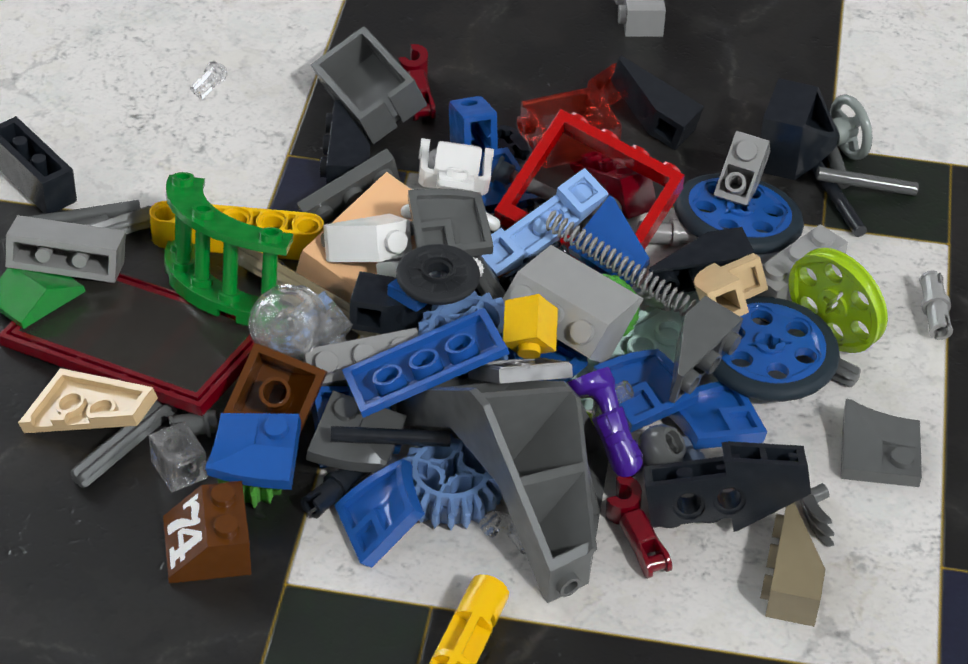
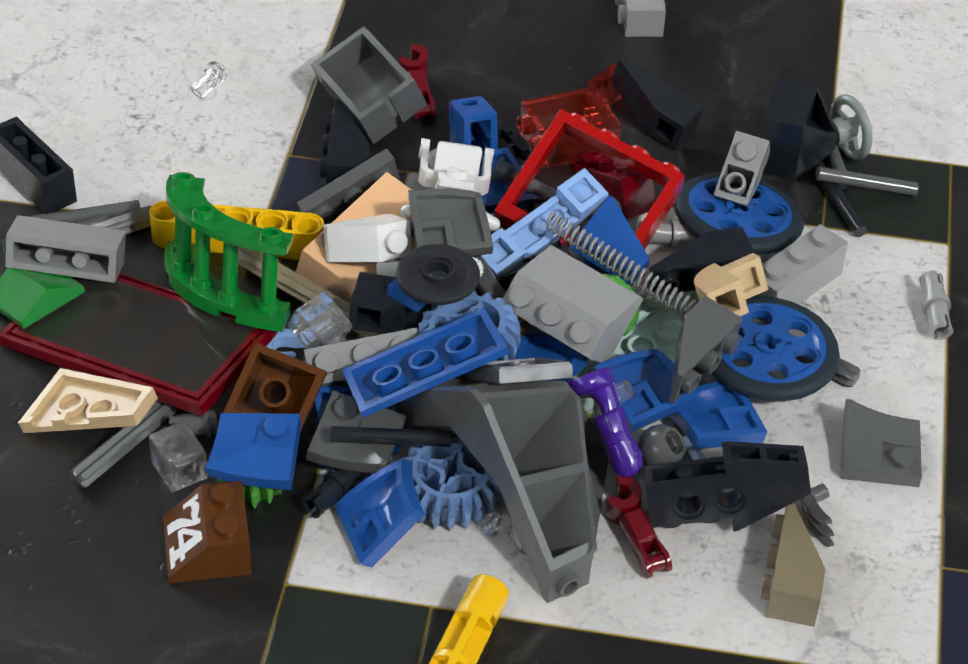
clear cylinder [248,284,327,359] -> none
yellow brick [503,294,558,359] -> none
lime wedge [789,248,888,353] -> none

